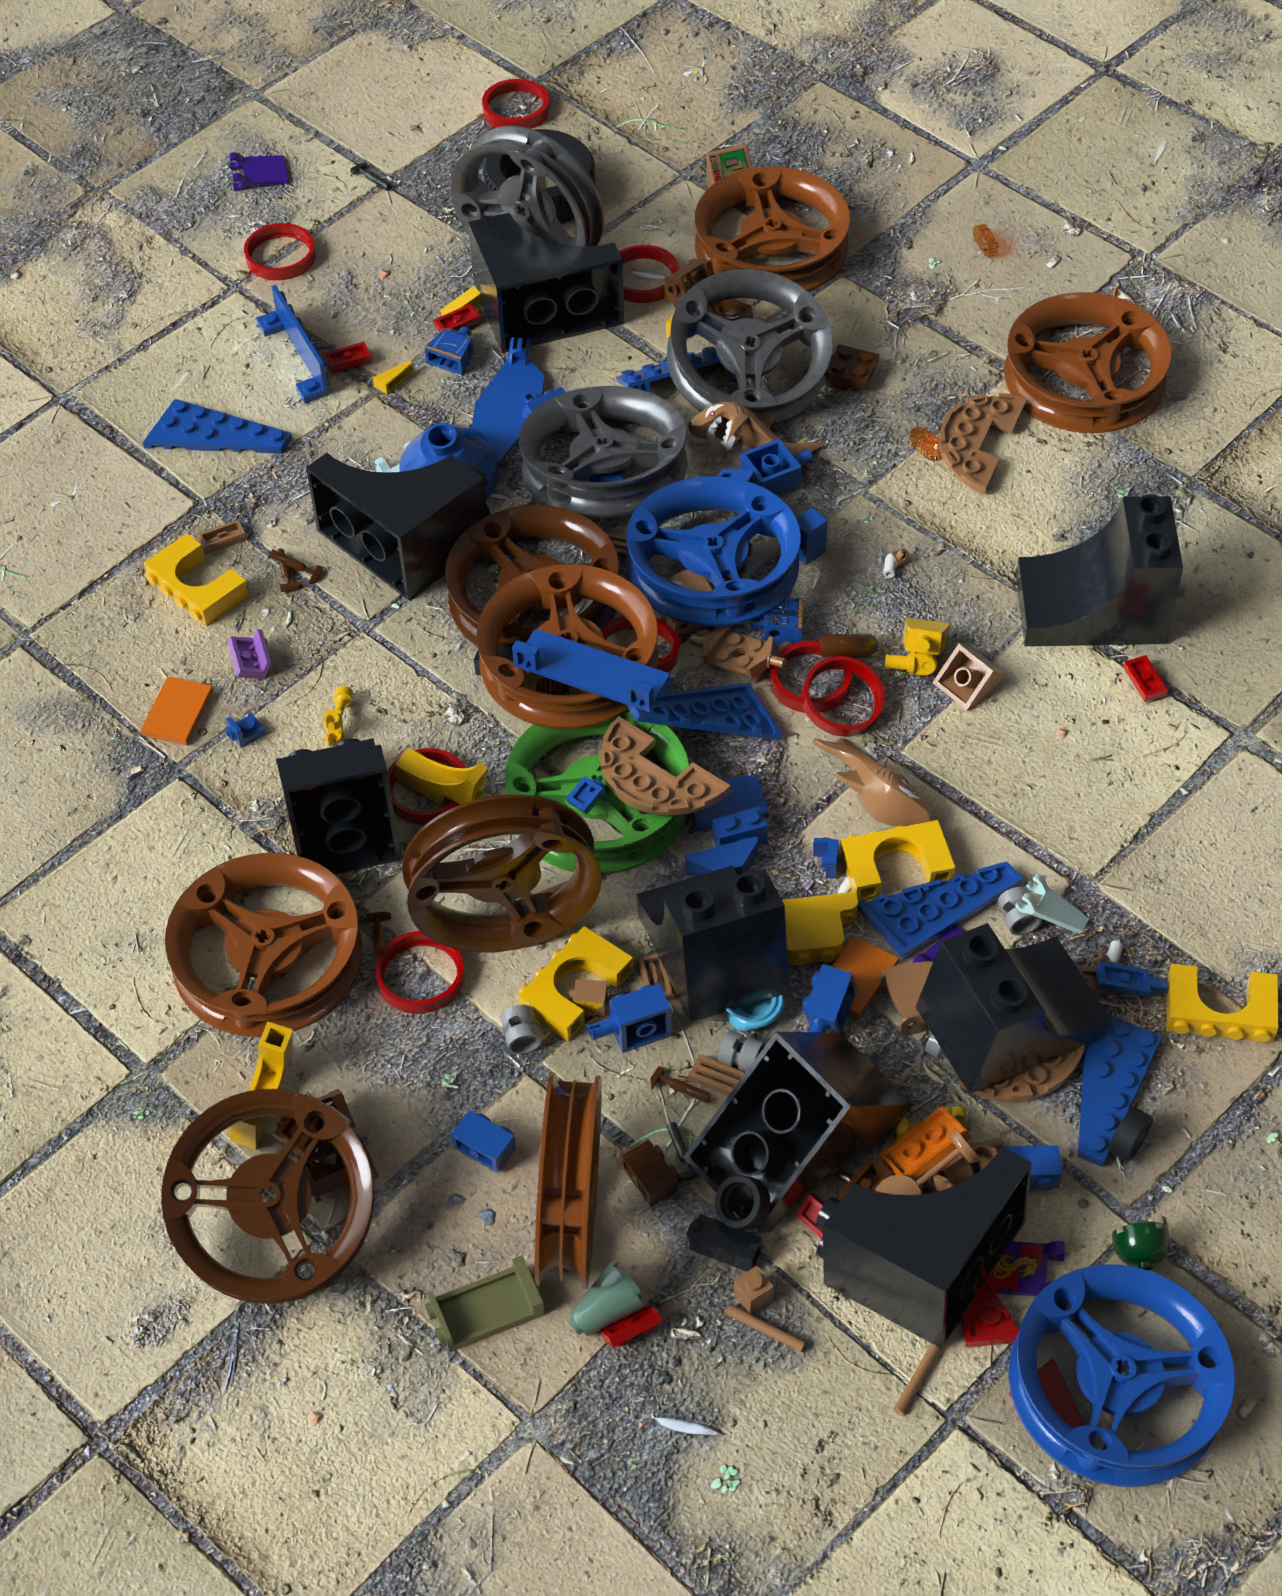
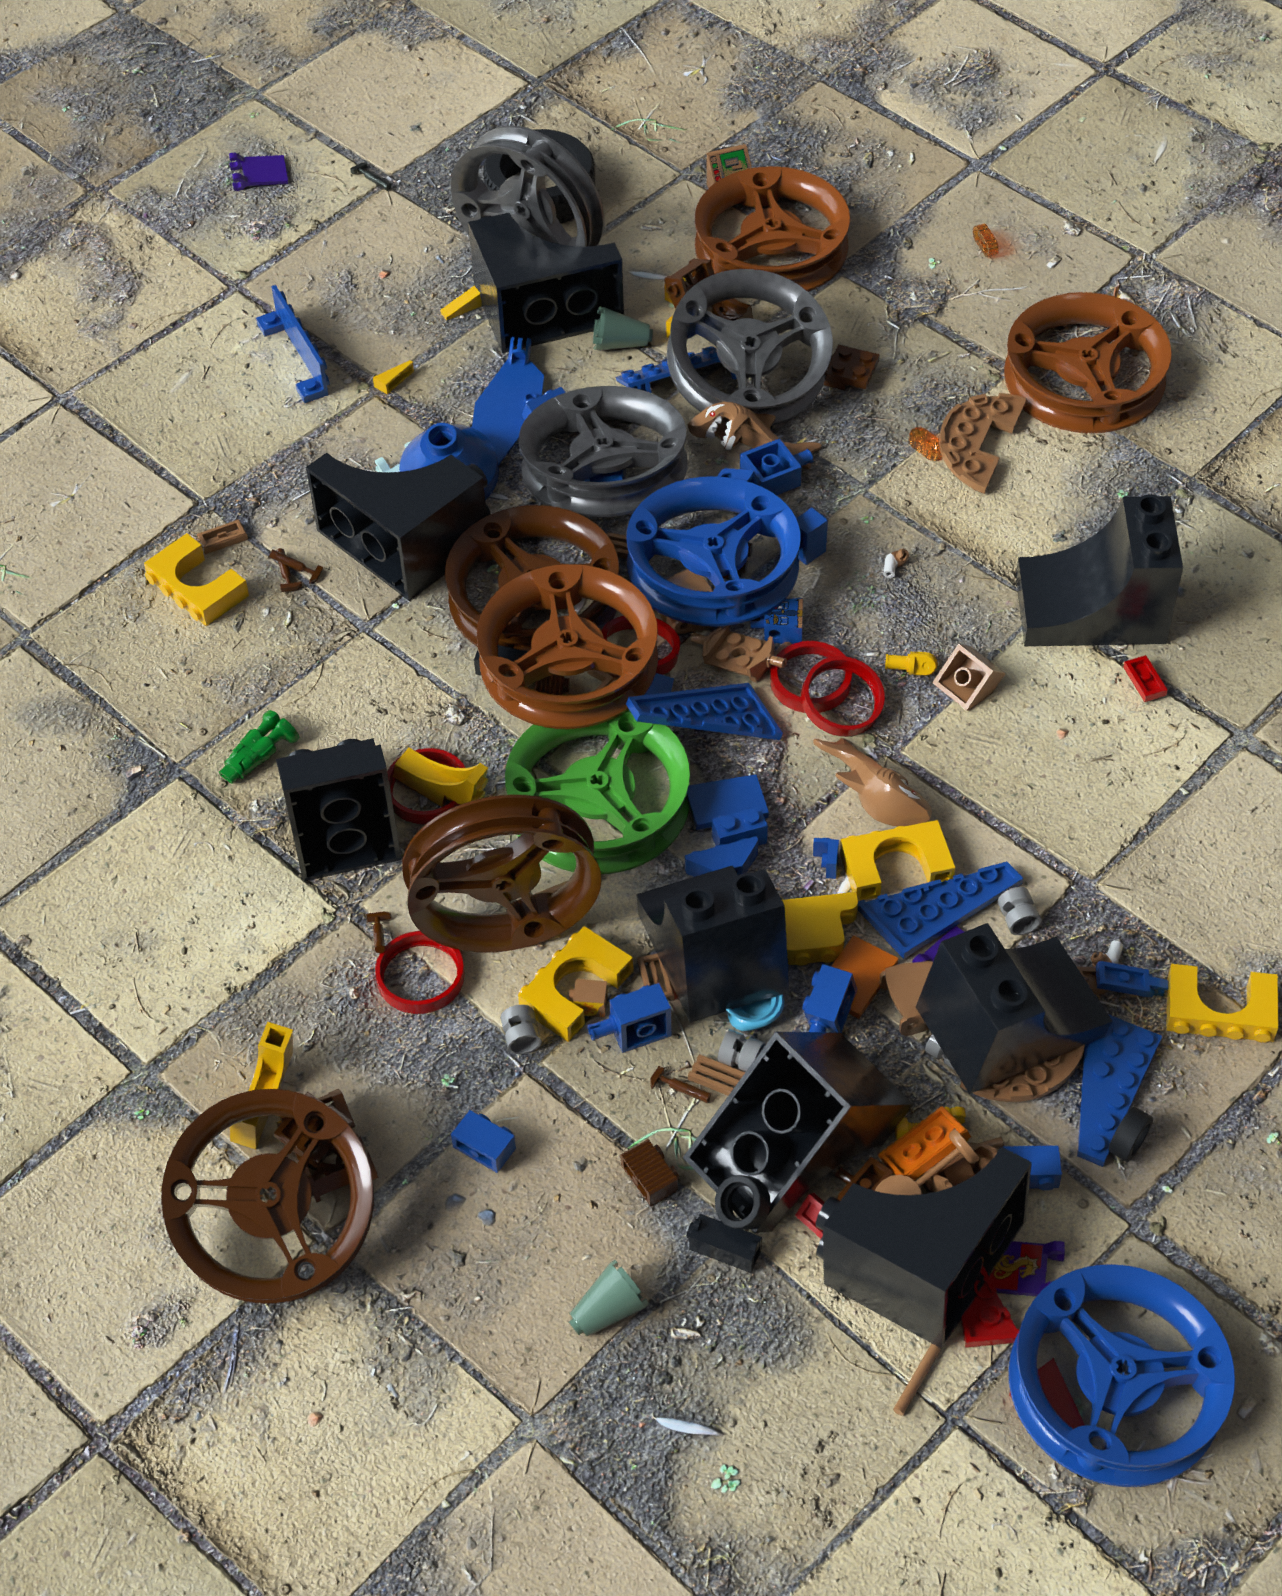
orange tile [141,676,213,745] -> none
blue wing [143,399,292,454] -> none
dark orange wheel [165,853,363,1037] -> none
blue bracket [225,714,266,748] -> none
medium lavender bracket [228,629,273,679] -> none
red piece [244,223,316,281] -> none
yellow bar [323,686,354,747] -> none
red plate [324,342,372,373] -> none
blue torso [424,327,474,375] -> none
olive panel [425,1255,545,1353] -> none
red plate [434,303,482,332] -> none
red piece [482,79,550,129] -> none
blue bracket [512,629,669,712] -> none
dark orange wheel [535,1073,602,1289] -> none
blue bracket [566,776,609,815] -> none
medium nougat plate [599,716,731,815] -> none
red plate [600,1305,663,1348] -> none
red piece [619,244,679,303] -> none
pearl dark grey piece [666,1122,700,1181] -> none
medium nougat bar [725,1304,806,1352] -> none
medium nougat brick [734,1266,774,1315] -> none
reddish brown cylinder [821,633,878,658] -> none
yellow torso [902,617,950,655] -> none
light aqua flag [1016,874,1089,934] -> none
dark green cylinder [1111,1222,1170,1271] -> none
none -> green piece [219,710,300,784]
none -> sand green cone [593,307,653,351]

